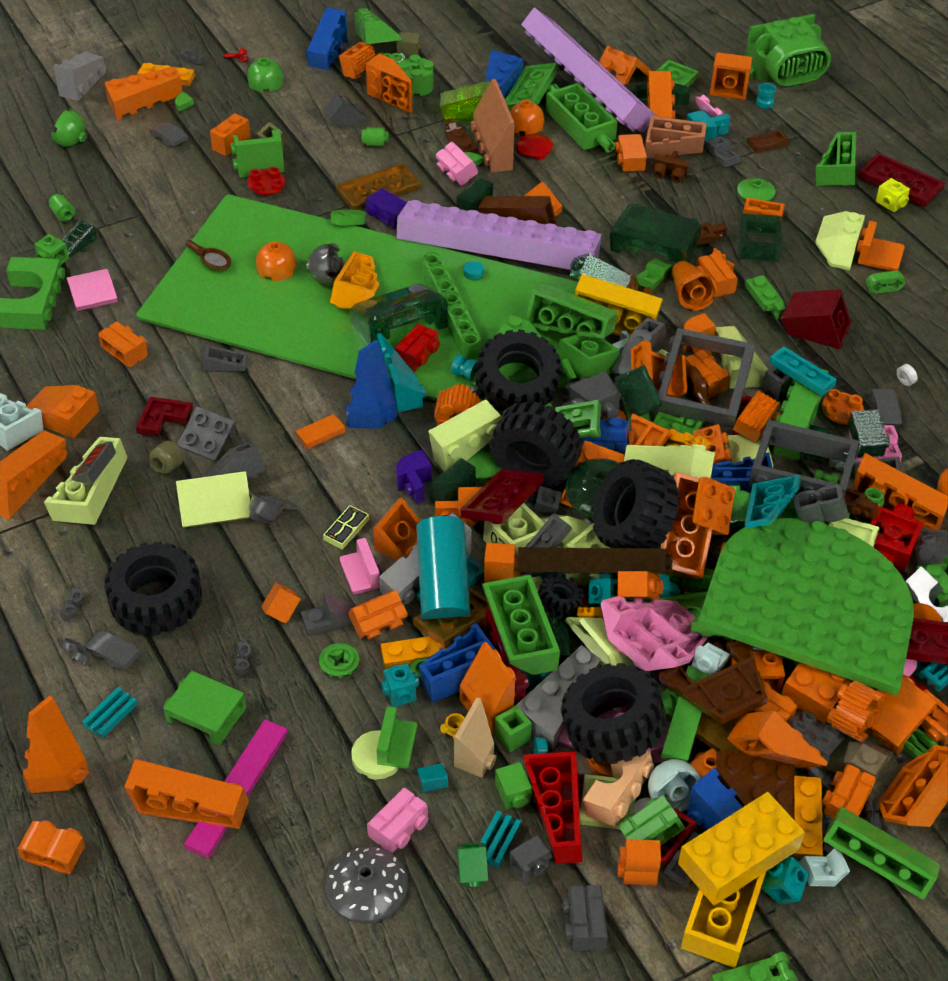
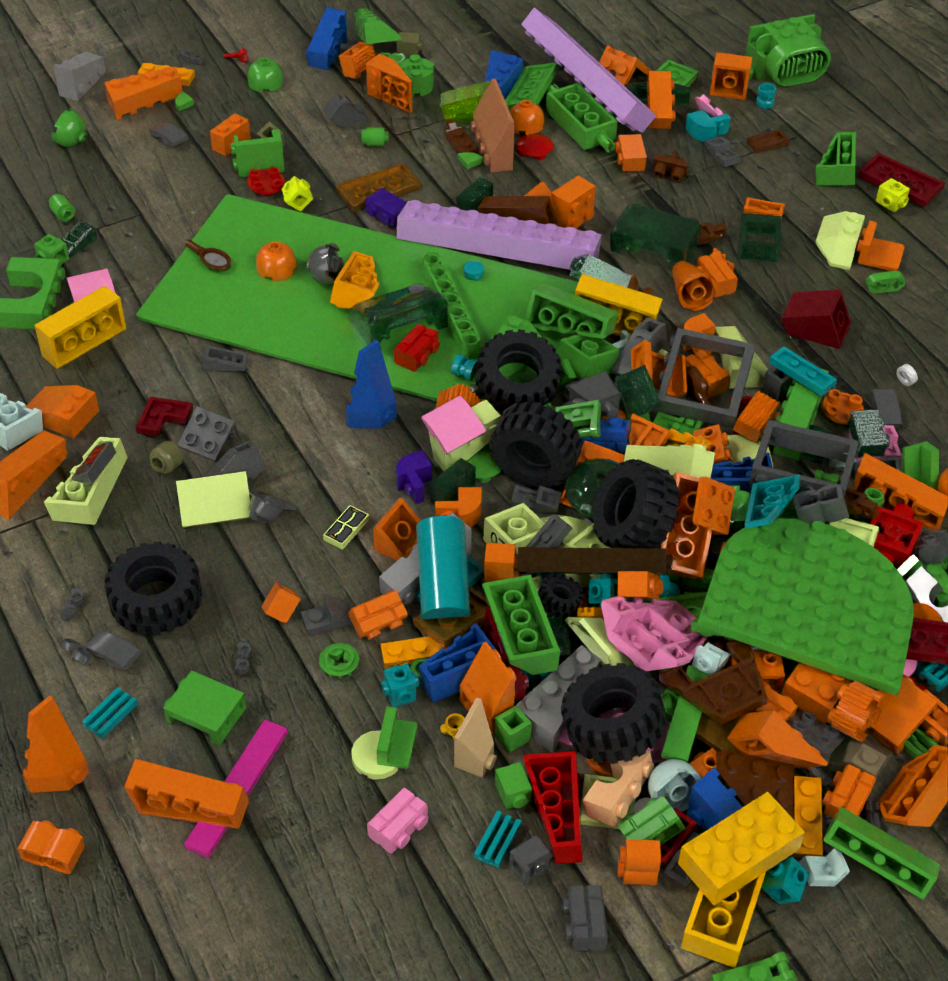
orange brick [98,321,148,368] -> none
orange tile [296,414,346,450] -> none
dark grey dish [325,846,408,924] -> none
bright green beam [330,210,366,226] -> none
bright pink panel [339,538,380,595] -> none
teal wedge [377,333,426,412] -> none
teal slope [417,763,448,793] -> none
bright pink brick [436,142,478,186] -> none
green brick [456,843,488,887] -> none
dark red plate [460,469,544,524] -> none
teal tile [533,737,548,754] -> none
bright green slope [635,258,673,290] -> none
nougat wedge [645,116,707,159] -> none
bright green dish [737,178,776,201] -> none
bright green hinge [745,275,786,320] -> none
none -> yellow brick [34,285,126,369]
none -> neon yellow brick [282,176,313,212]
none -> bright pink slope [421,395,486,455]
none -> orange brick [551,175,596,229]
none -> tile [897,555,925,581]
none -> bright green panel [902,441,939,491]

